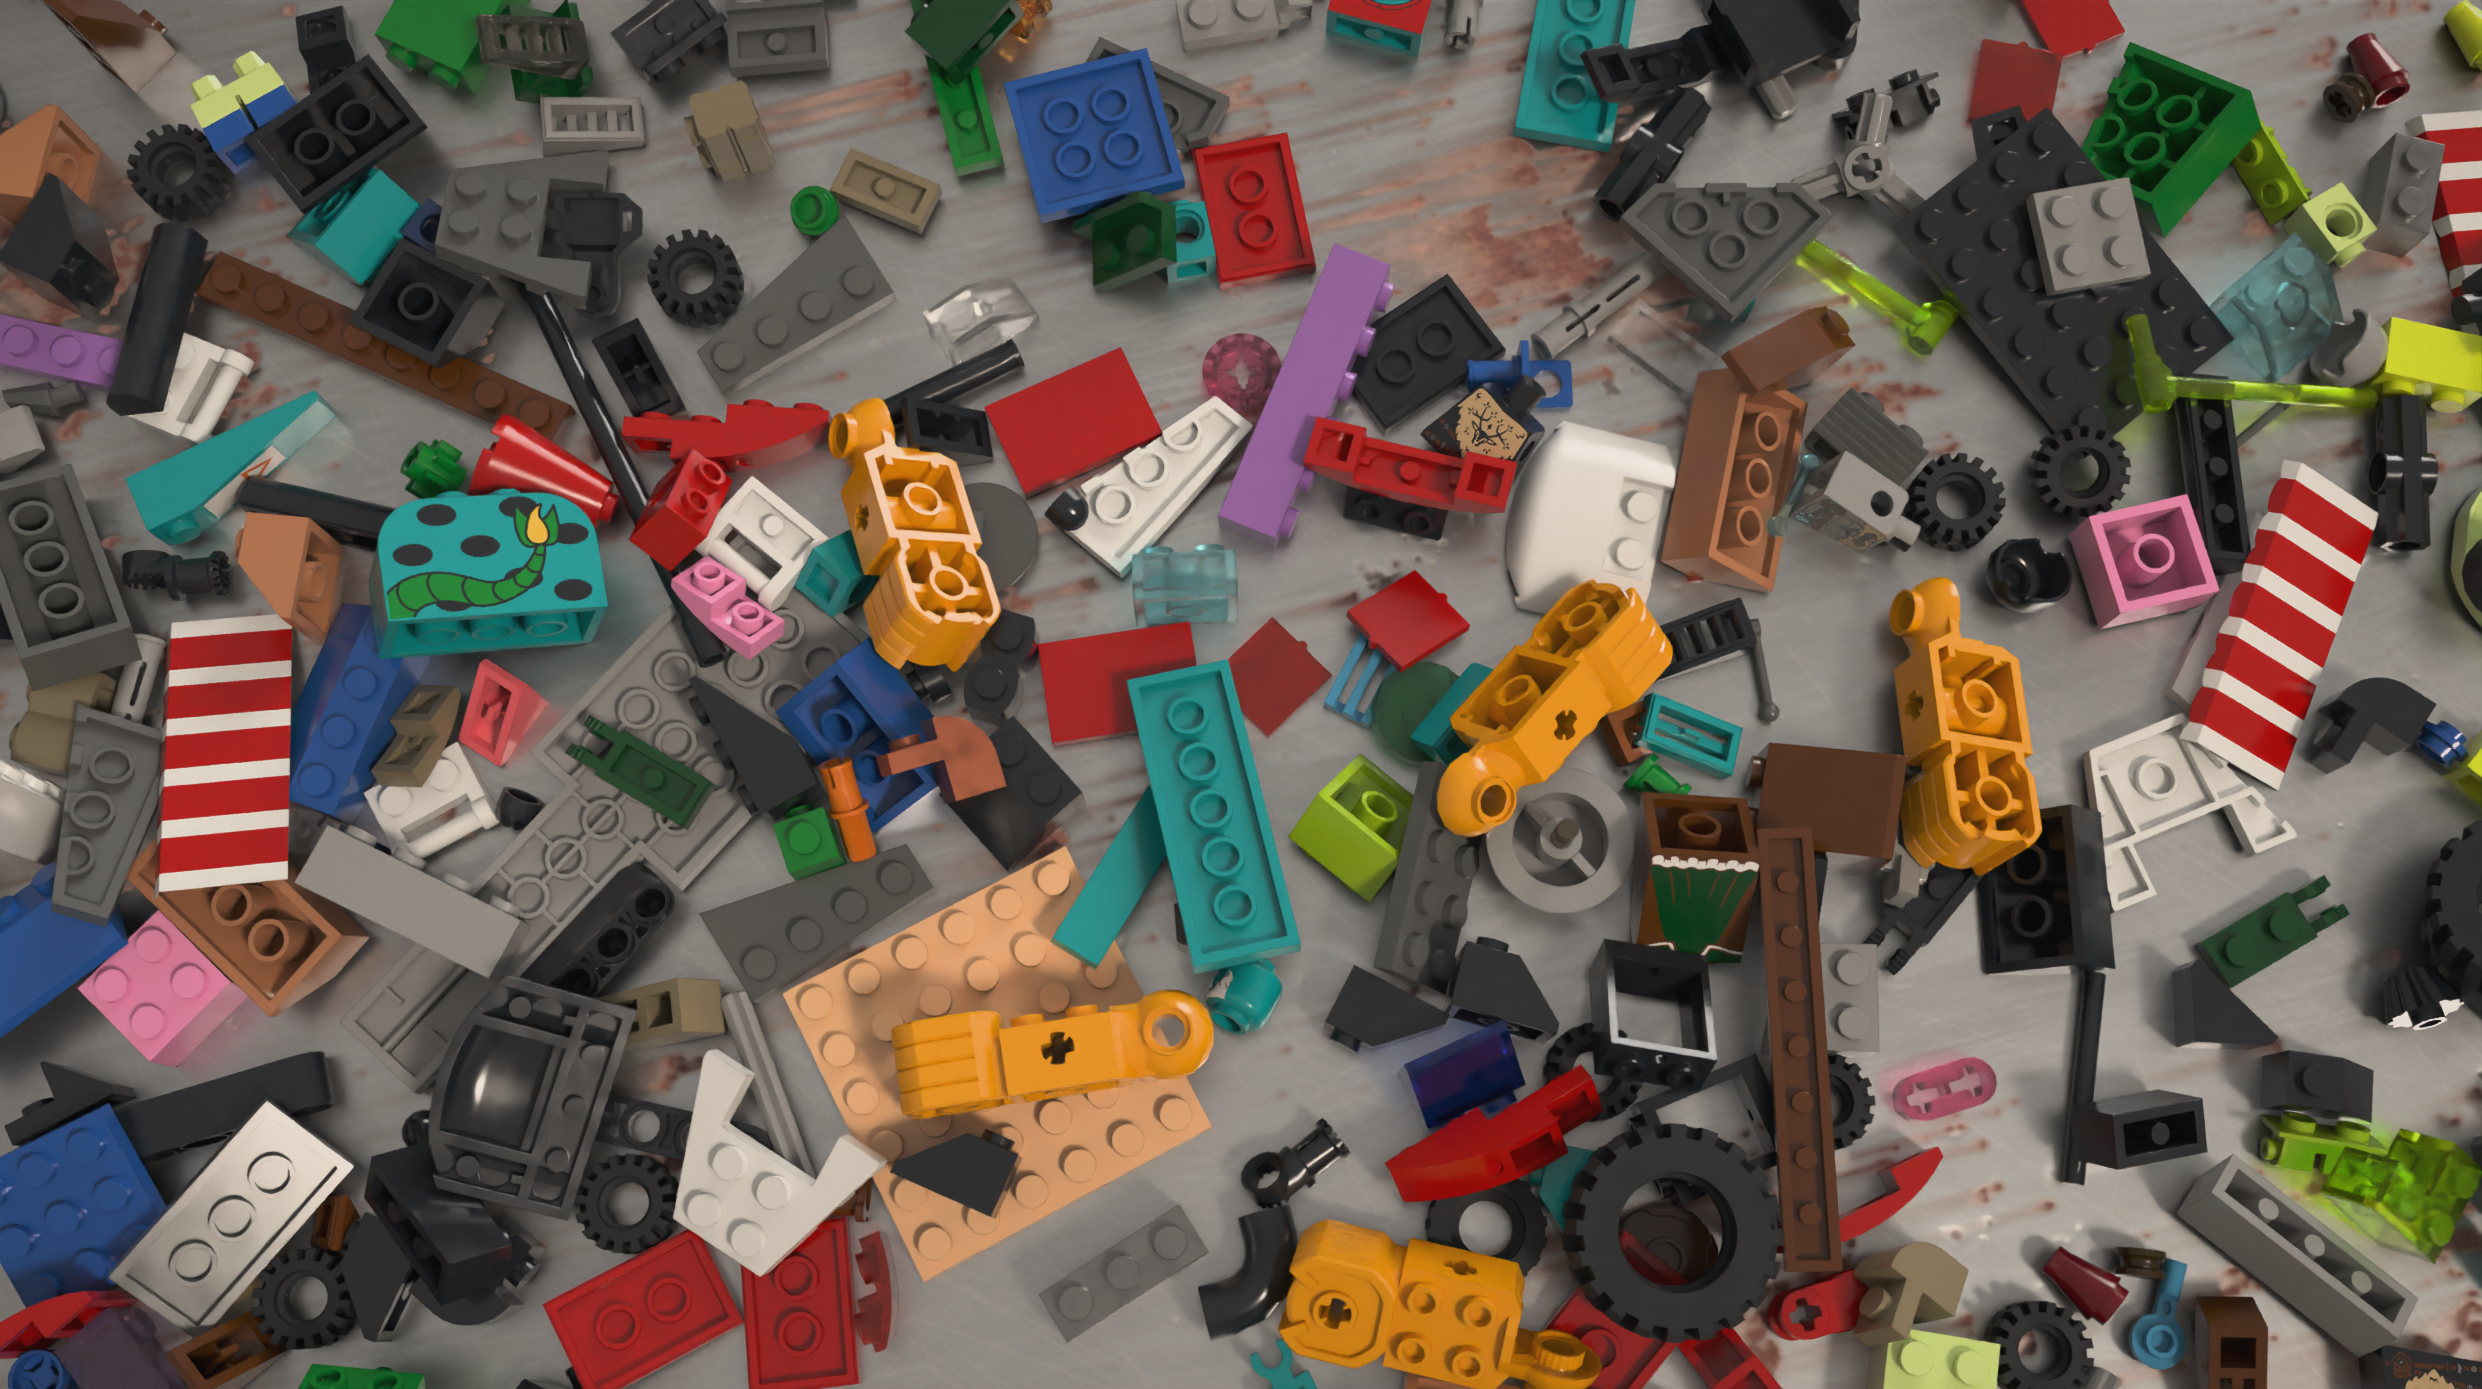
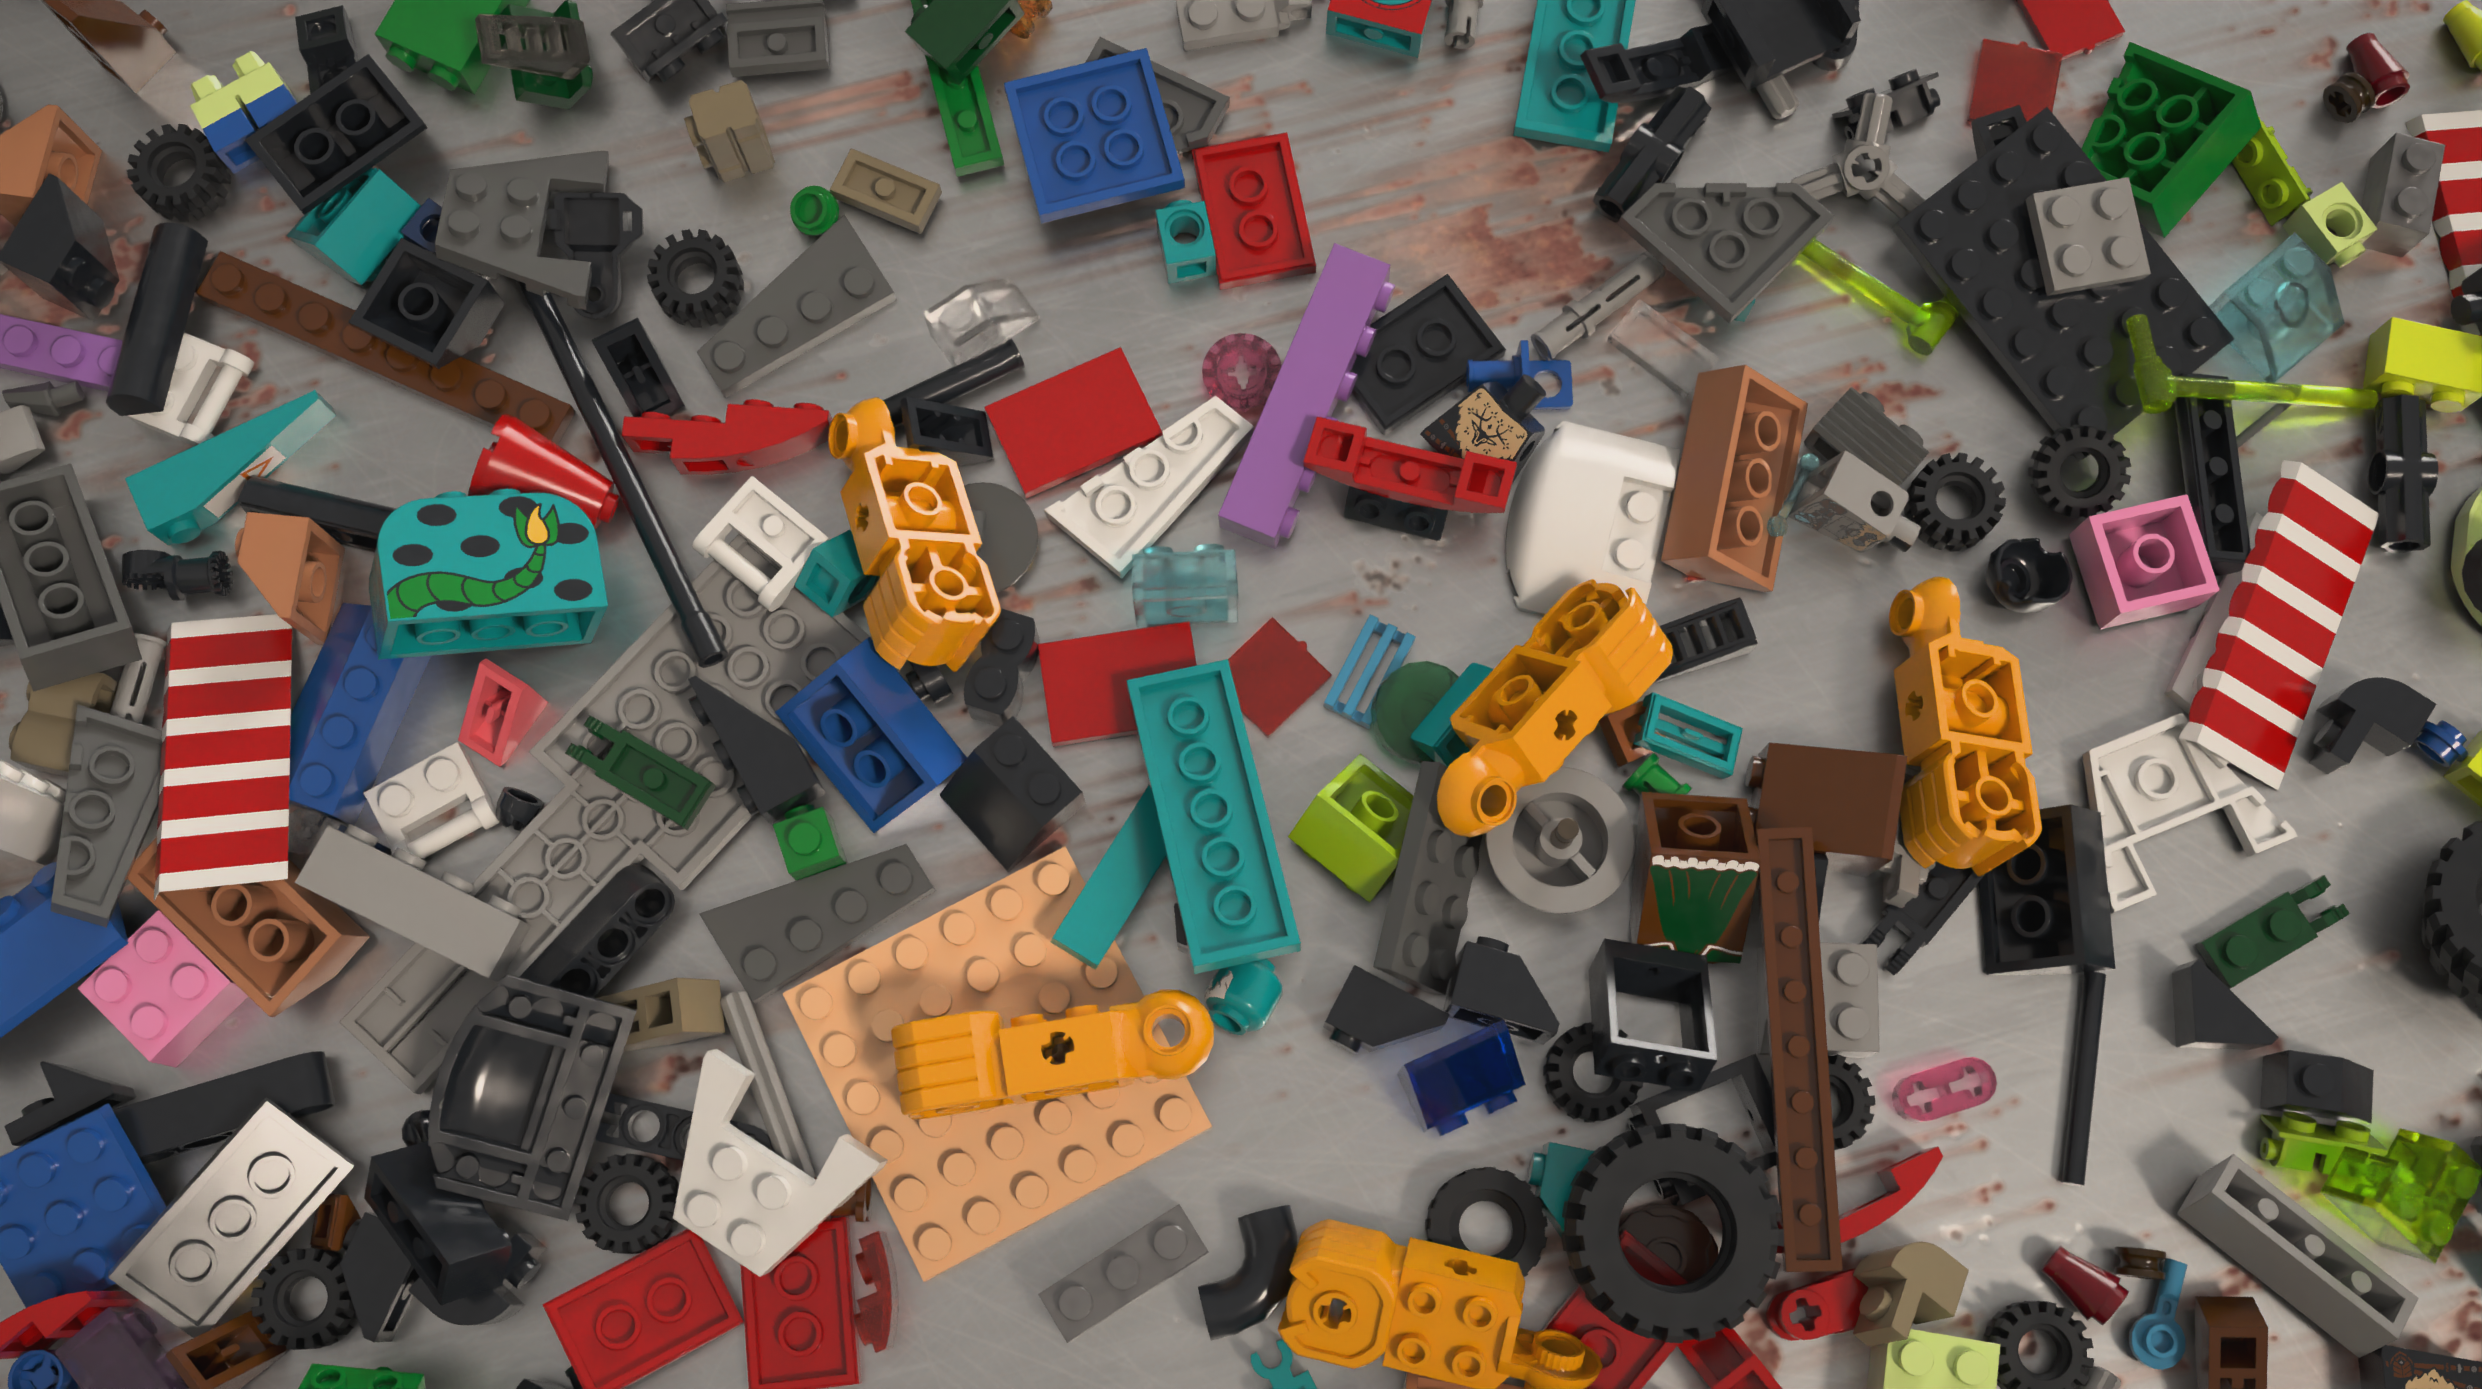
dark tan slope [371,685,461,787] -> none
green gear [400,439,467,499] -> none
light grey slope [540,97,644,157] -> none
red brick [629,448,733,572] -> none
bright pink slope [671,556,785,660] -> none
orange axle [818,756,876,862] -> none
copper brick [876,716,1007,803] -> none
black slope [890,1129,1023,1219] -> none
black hinge [1044,486,1089,531] -> none
dark green bracket [1073,191,1177,292] -> none
black connector [1241,1118,1351,1209] -> none
red piece [1346,570,1470,673] -> none
red slope [1385,1064,1604,1202] -> none
reddish brown slope [1721,306,1856,398] -> none
dark grey hinge [1750,618,1780,722] -> none
black brick [2070,1089,2208,1170] -> none
light grey hair [2310,308,2388,387] -> none
black piece [2384,965,2464,1030] -> none

